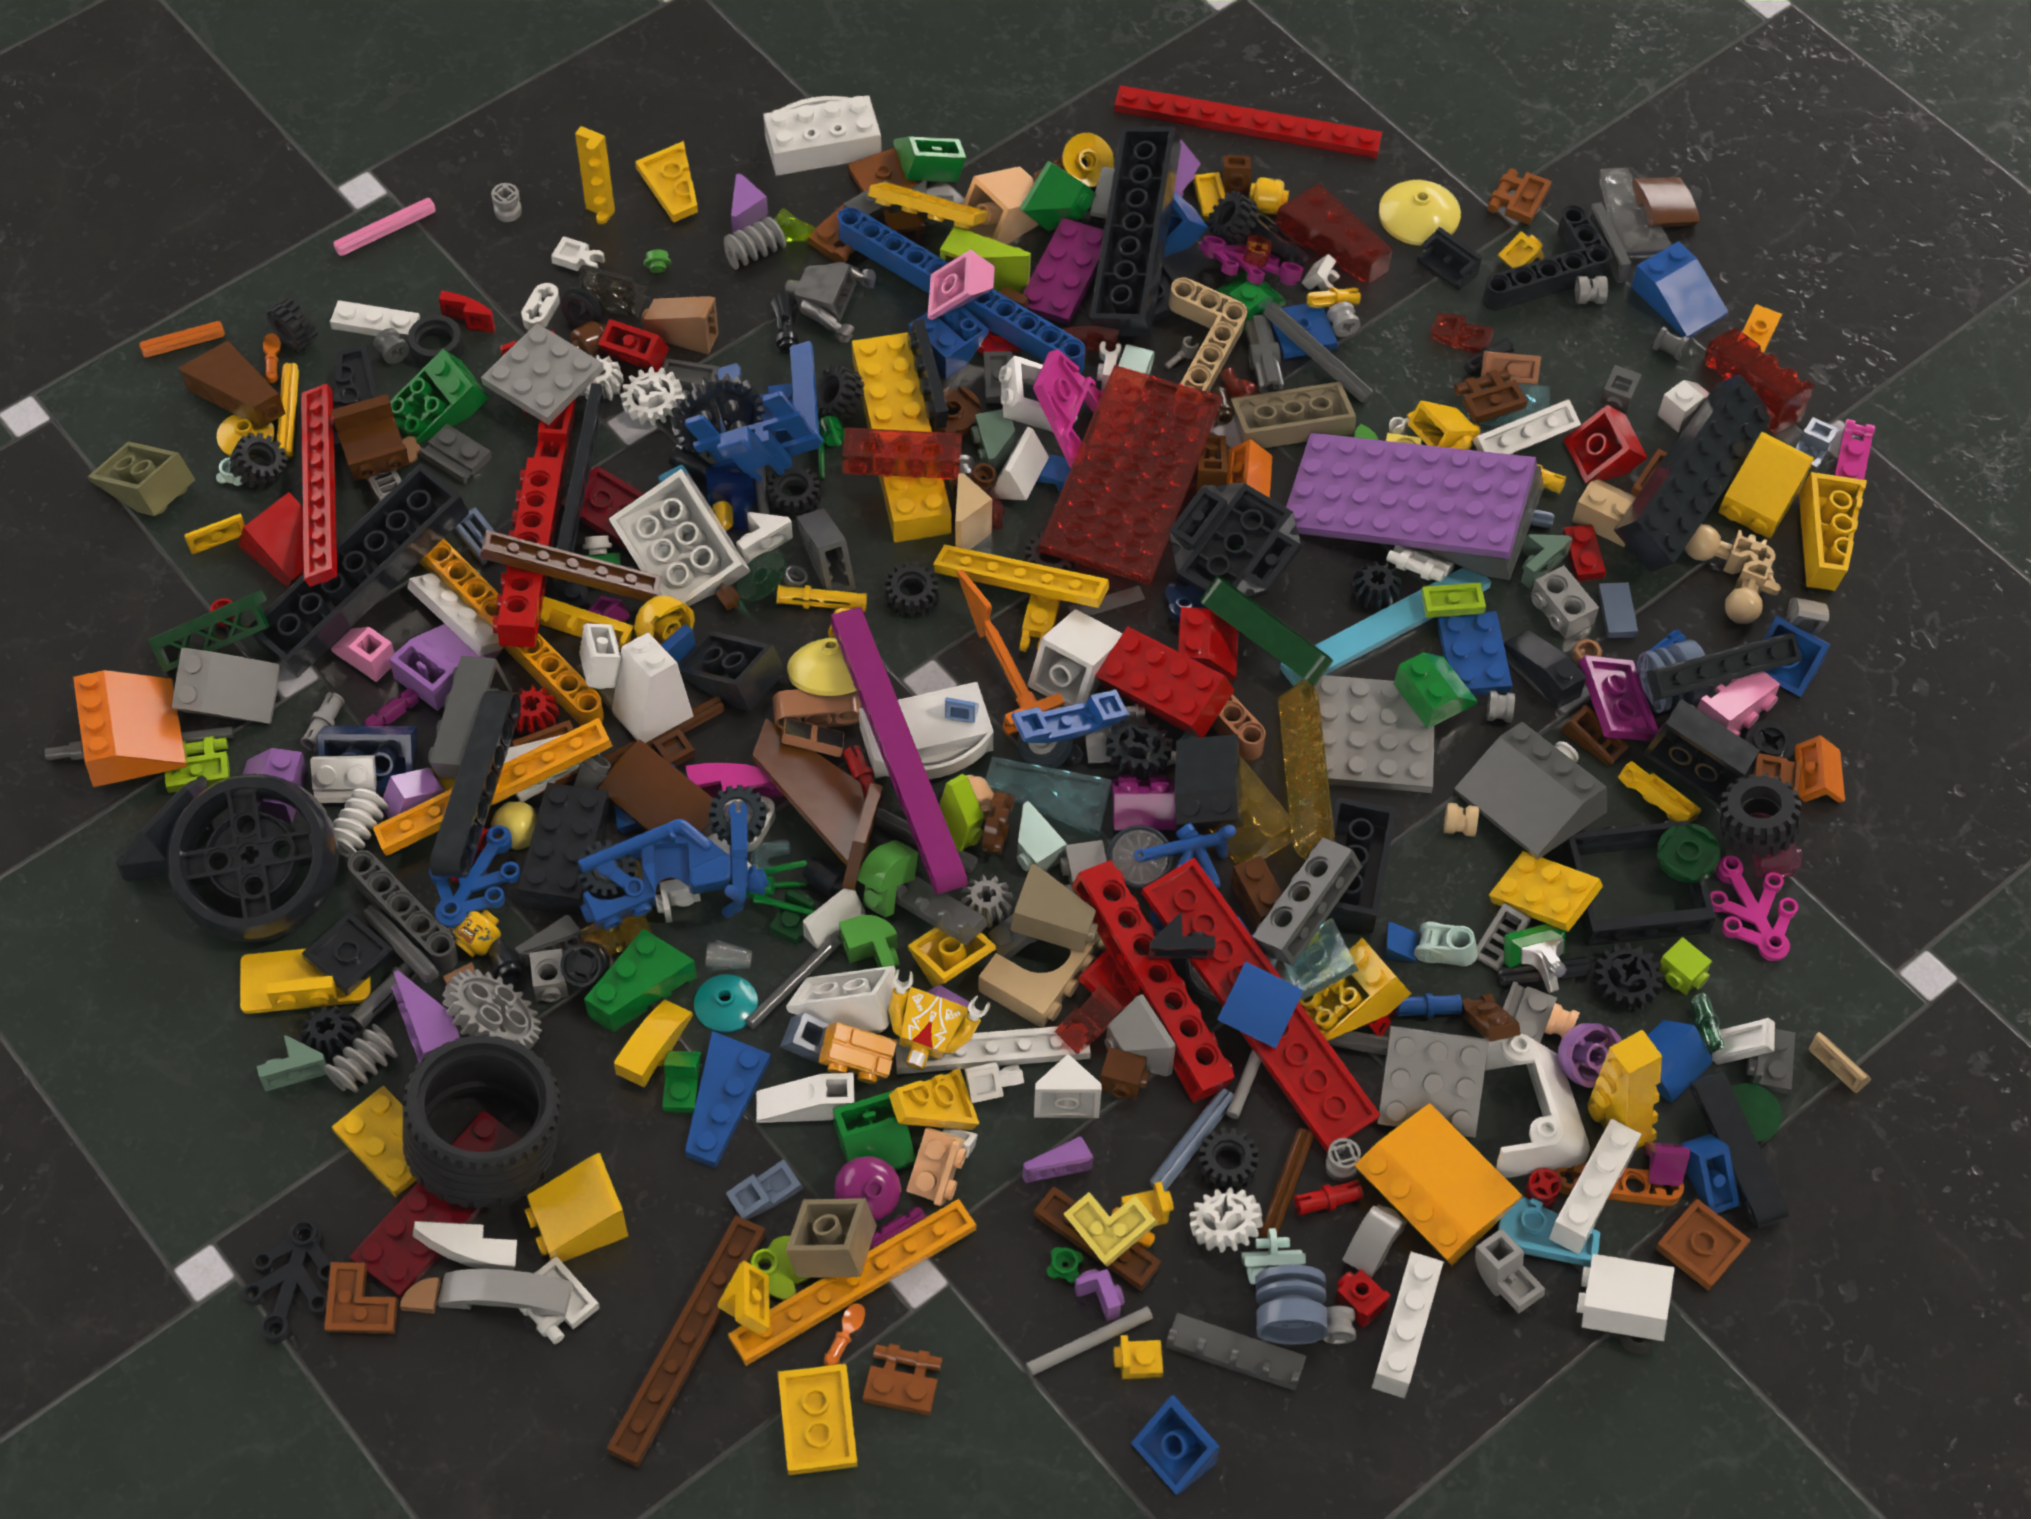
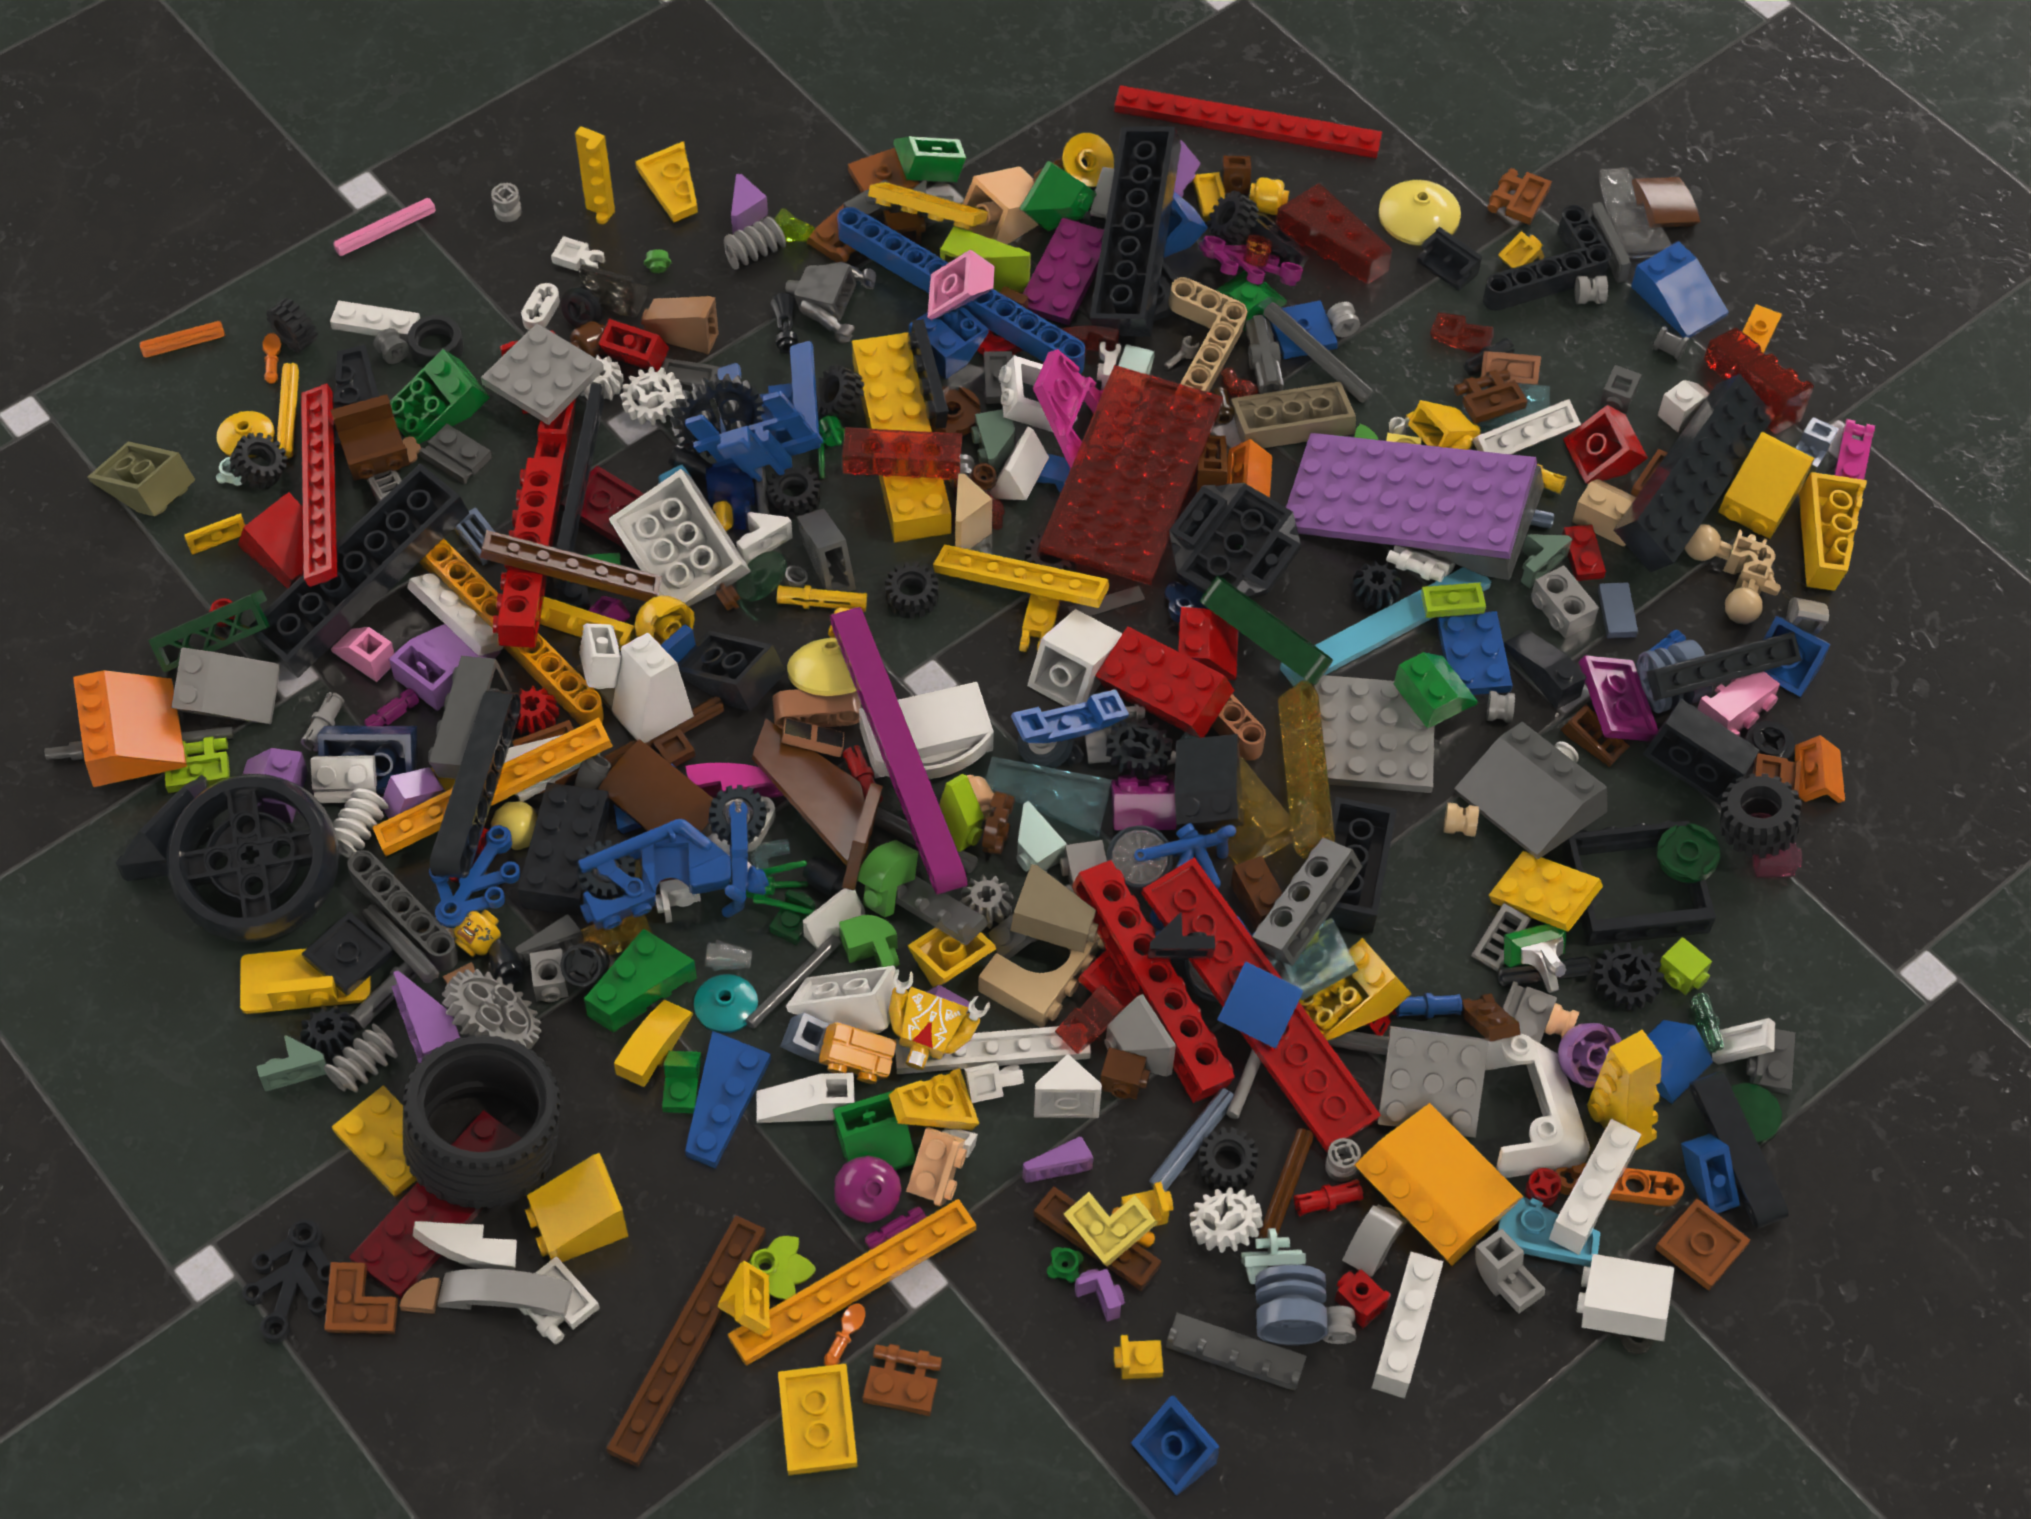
reddish brown slope [178,340,286,428] -> none
red slope [439,291,496,333] -> none
white plate [583,536,612,555] -> none
sand blue slope [726,1159,804,1220] -> none
white piece [763,96,881,176] -> none
dark tan brick [786,1198,877,1277] -> none
medium blue slope [945,697,979,723] -> none
orange piece [957,569,1065,736] -> none
light grey bar [1026,1306,1153,1376] -> none
white tile [1302,254,1340,291] -> none
yellow axle [1307,287,1360,308] -> none
blue slope [1384,922,1418,963] -> none
light aqua piece [1414,922,1478,966] -> none
medium nougat tile [1571,638,1603,667] -> none
yellow hinge [1618,761,1701,823] -> none
magenta slope [1644,1142,1690,1186] -> none
dark pink plant [1710,856,1798,961] -> none
tan slope [1809,1032,1871,1093] -> none

